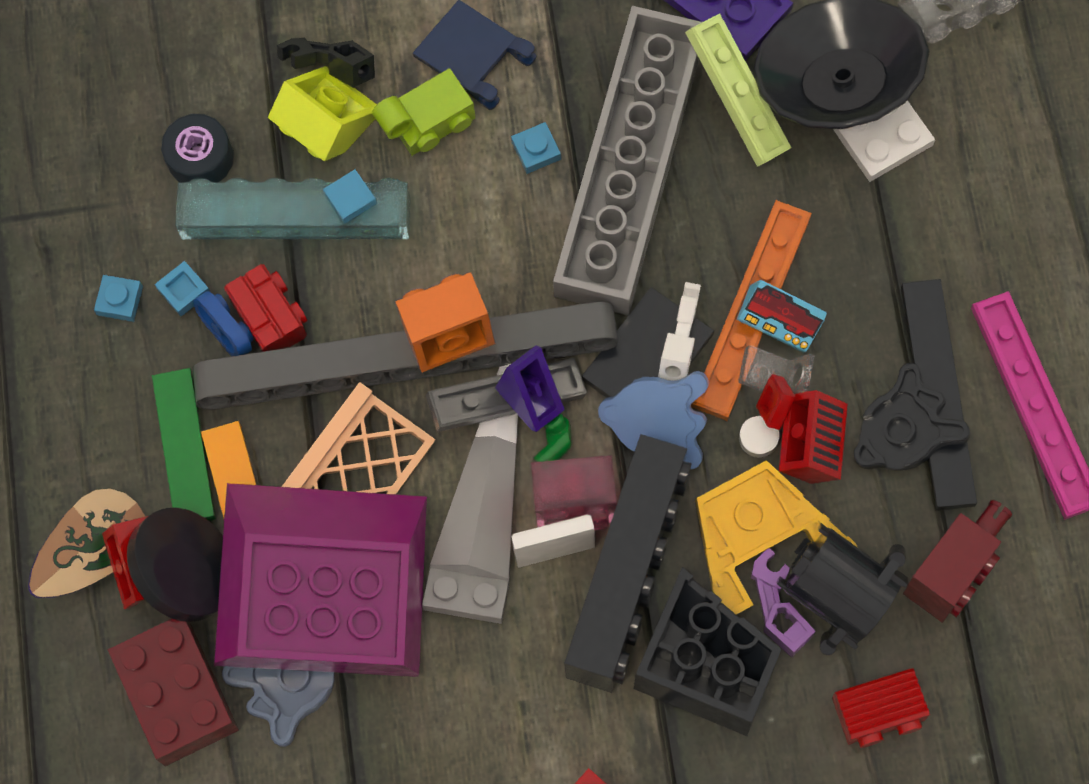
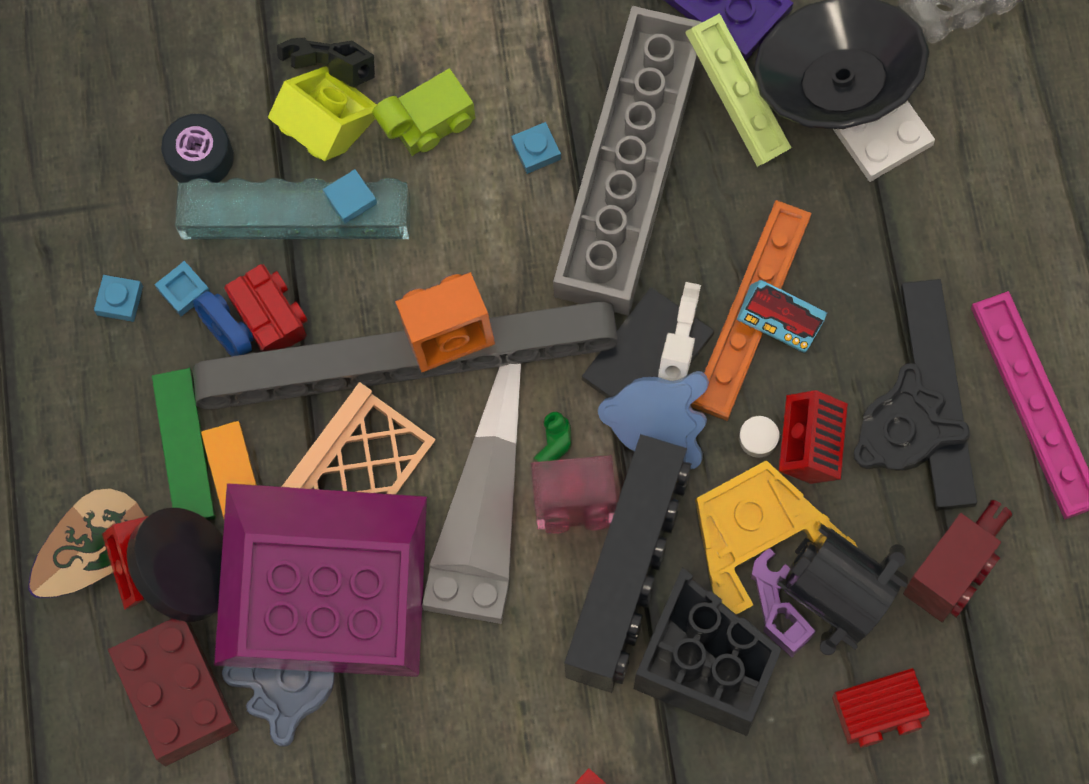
dark blue flag [413,0,537,110] -> none
dark grey tile [426,358,587,432] -> none
dark purple slope [495,345,565,432] -> none
white tile [511,514,595,568] -> none
clear bracket [738,345,815,394] -> none
red tile [756,374,795,430] -> none

